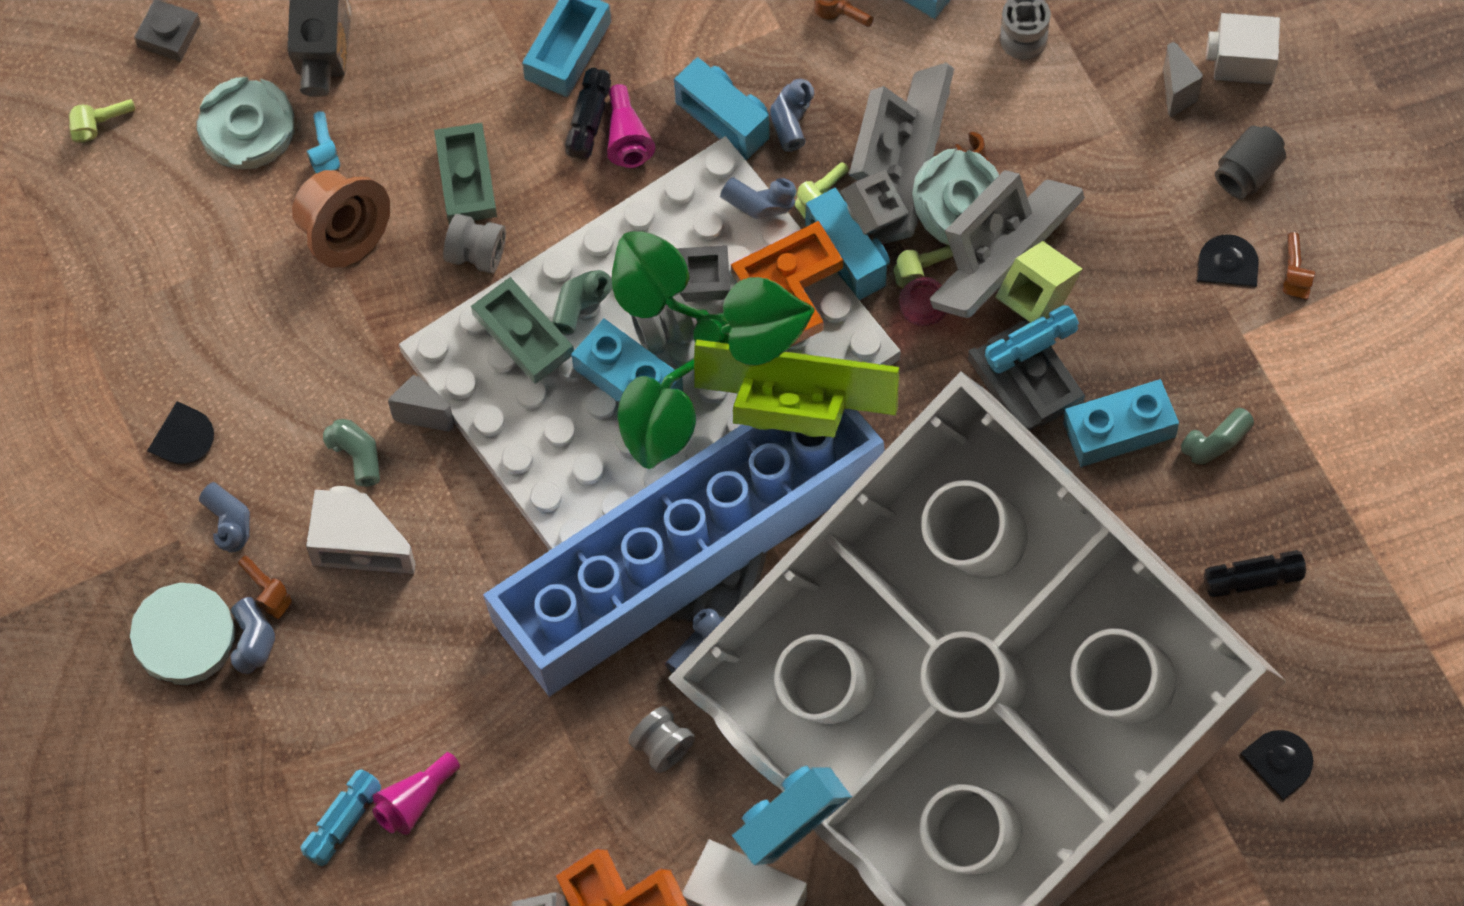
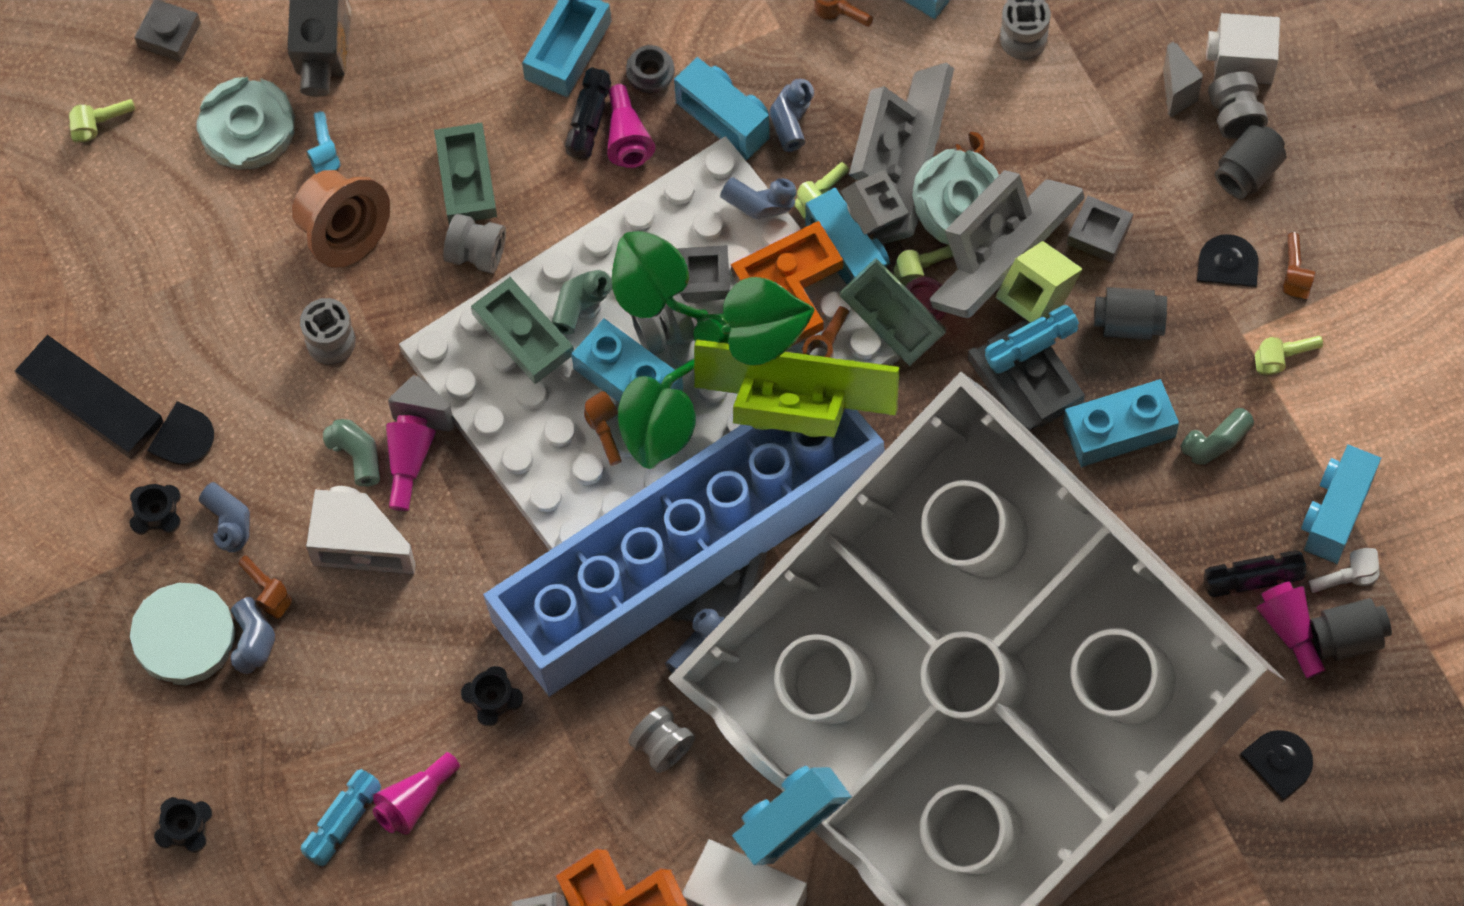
none -> black tile [14,335,164,460]
none -> black plate [129,484,181,535]
none -> black plate [154,797,213,853]
none -> light grey wheel [300,298,356,364]
none -> dark pink cone [386,415,436,511]
none -> black plate [461,666,523,726]
none -> dark orange hand [584,391,622,466]
none -> flat silver plate [626,45,675,93]
none -> dark orange hand [802,306,850,358]
none -> sand green plate [839,258,946,366]
none -> flat silver plate [1067,195,1133,263]
none -> dark grey brick [1094,287,1167,340]
none -> light grey wheel [1208,72,1268,139]
none -> yellowish green hand [1255,336,1323,375]
none -> dark pink cone [1256,581,1325,679]
none -> medium azure piece [1301,444,1381,564]
none -> white hand [1308,548,1379,593]
none -> dark grey brick [1310,598,1392,661]

